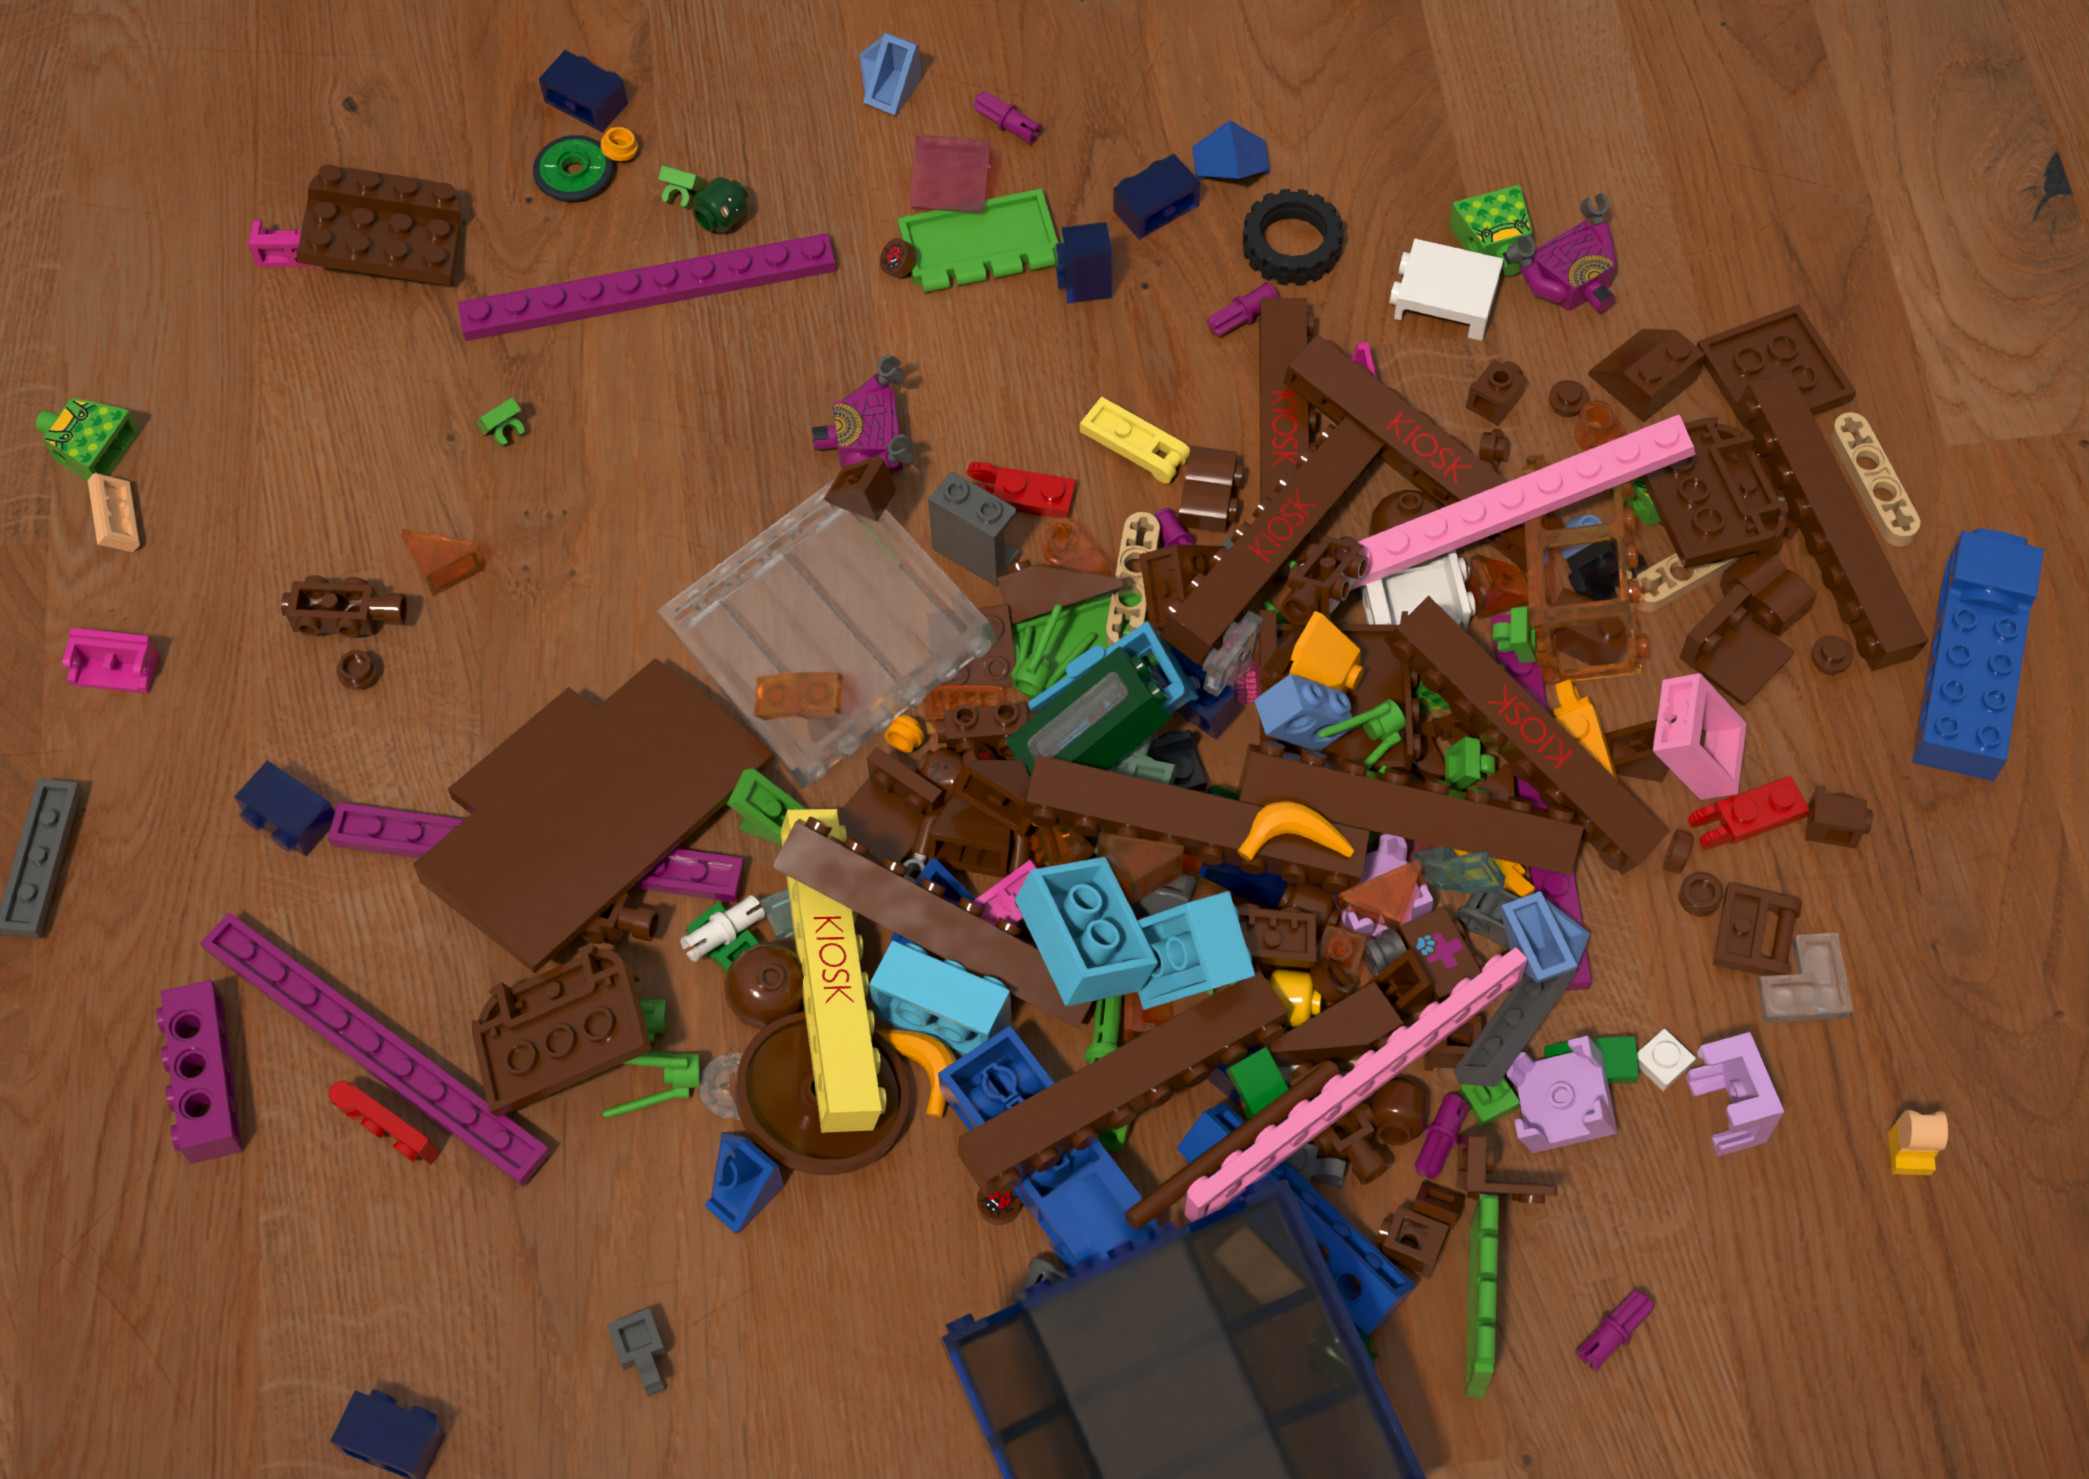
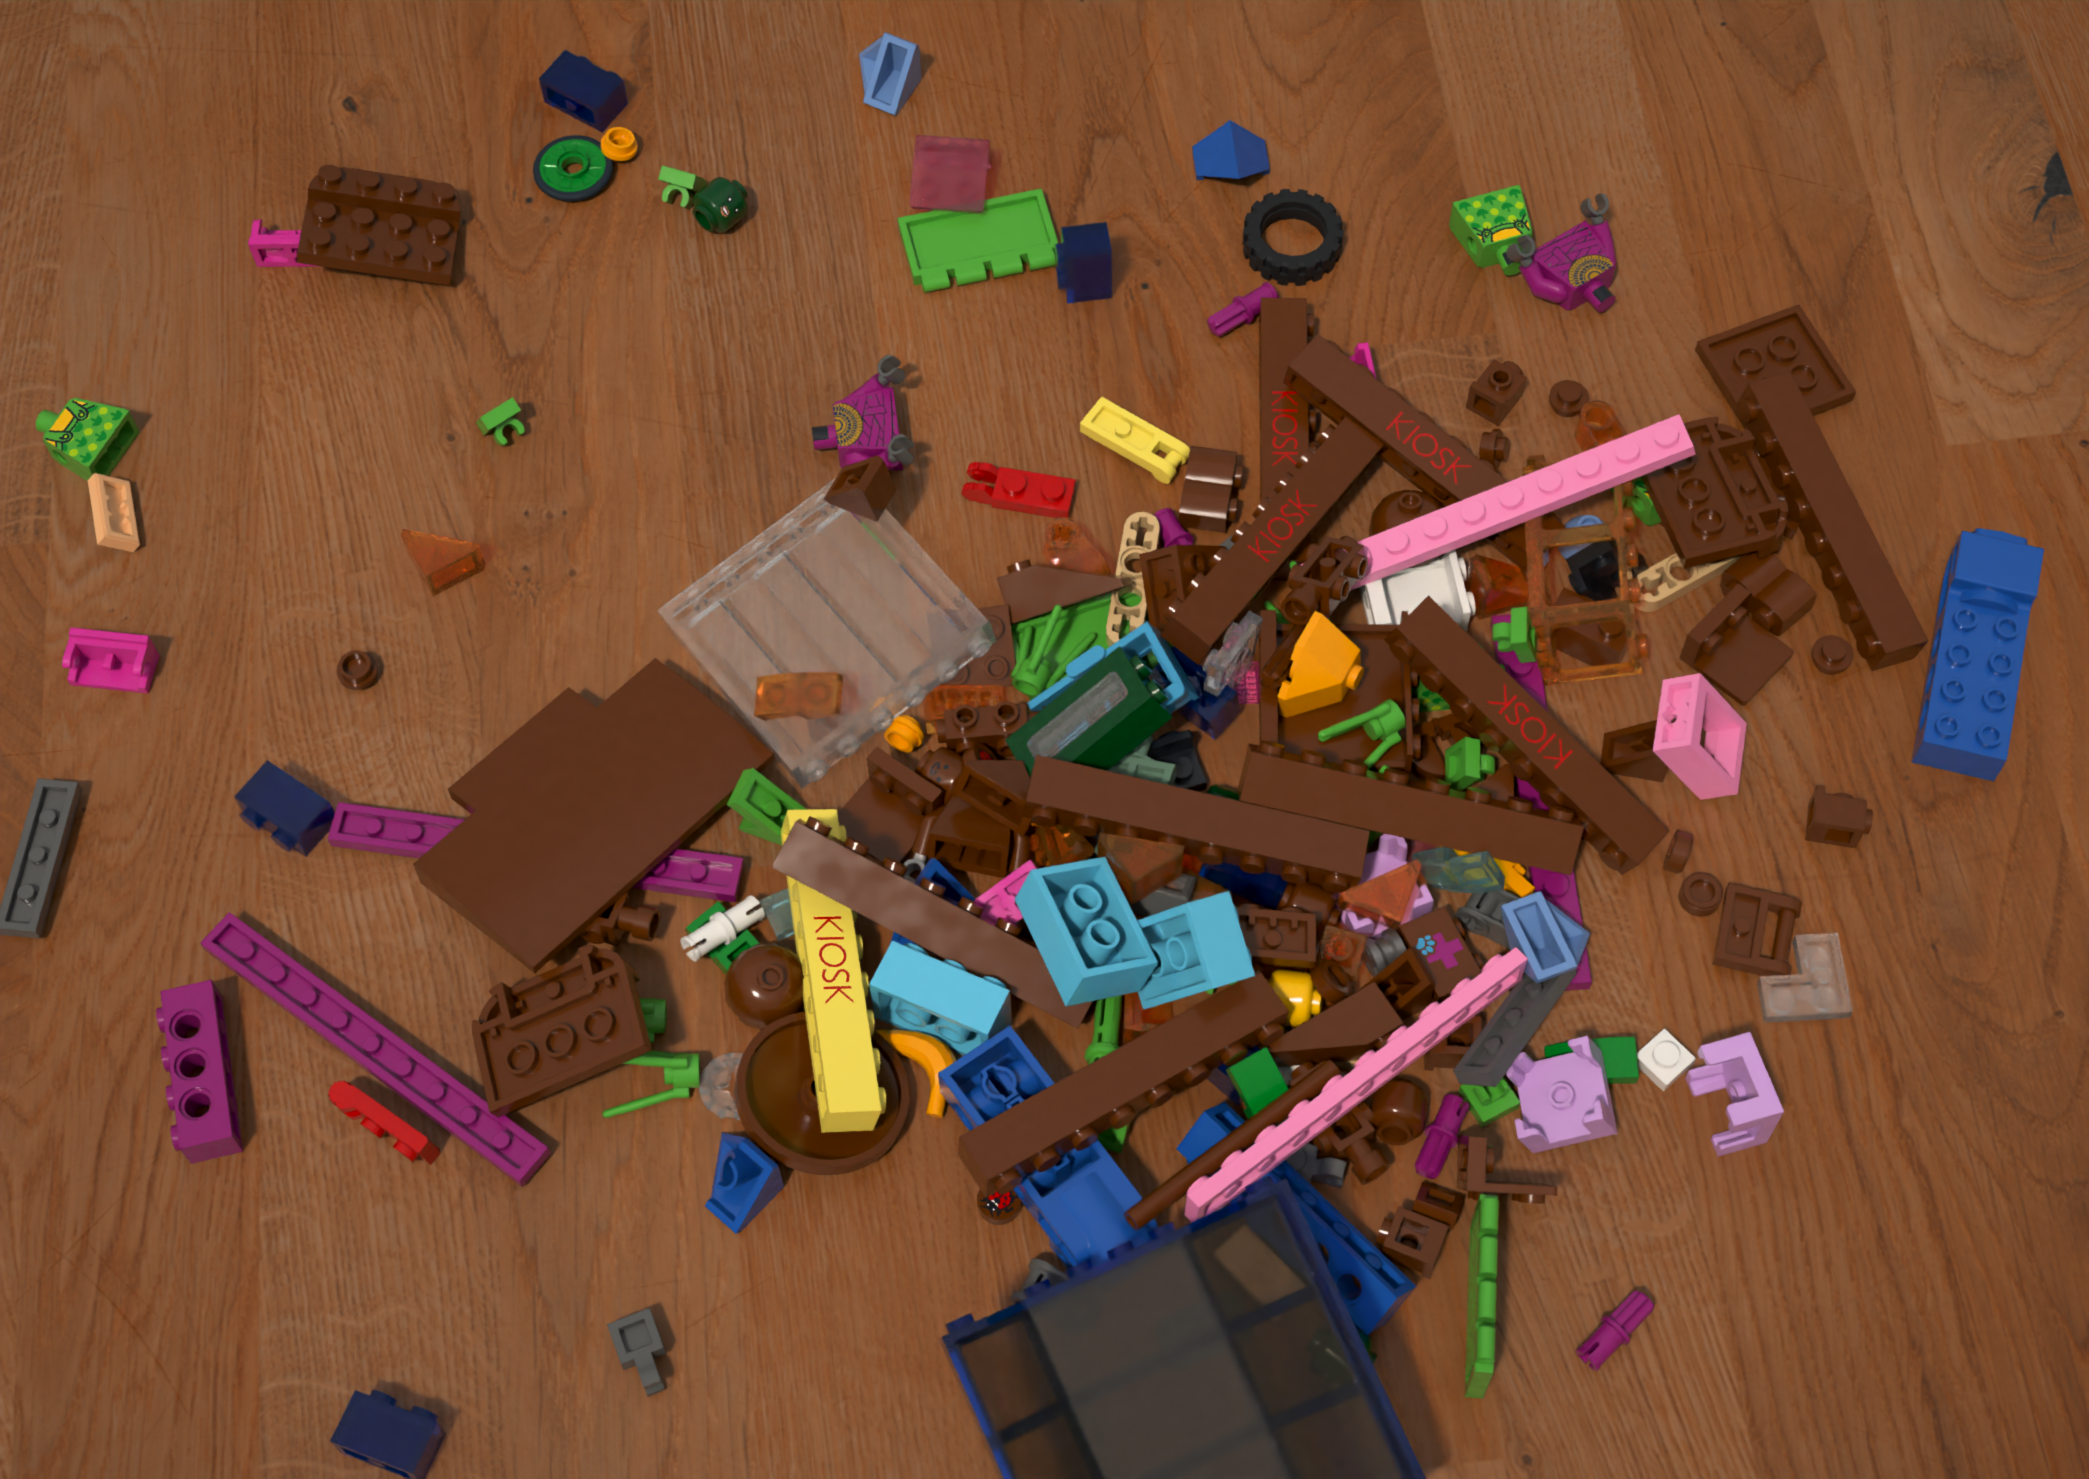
reddish brown brick [281,575,407,637] -> none
magenta plate [458,233,836,341] -> none
reddish brown tile [880,238,916,278] -> none
dark grey panel [928,472,1020,587] -> none
magenta axle [973,91,1043,145] -> none
clear blue brick [1113,154,1200,240] -> none
light orange piece [1237,801,1354,861] -> none
medium blue brick [1254,674,1354,752] -> none
white panel [1389,239,1503,341] -> none
light orange hinge [1553,679,1618,781] -> none
reddish brown slope [1588,329,1705,423] -> none
red hinge [1687,776,1810,850] -> none
tan beam [1830,412,1921,547] -> none
leg [1888,1110,1948,1176] -> none

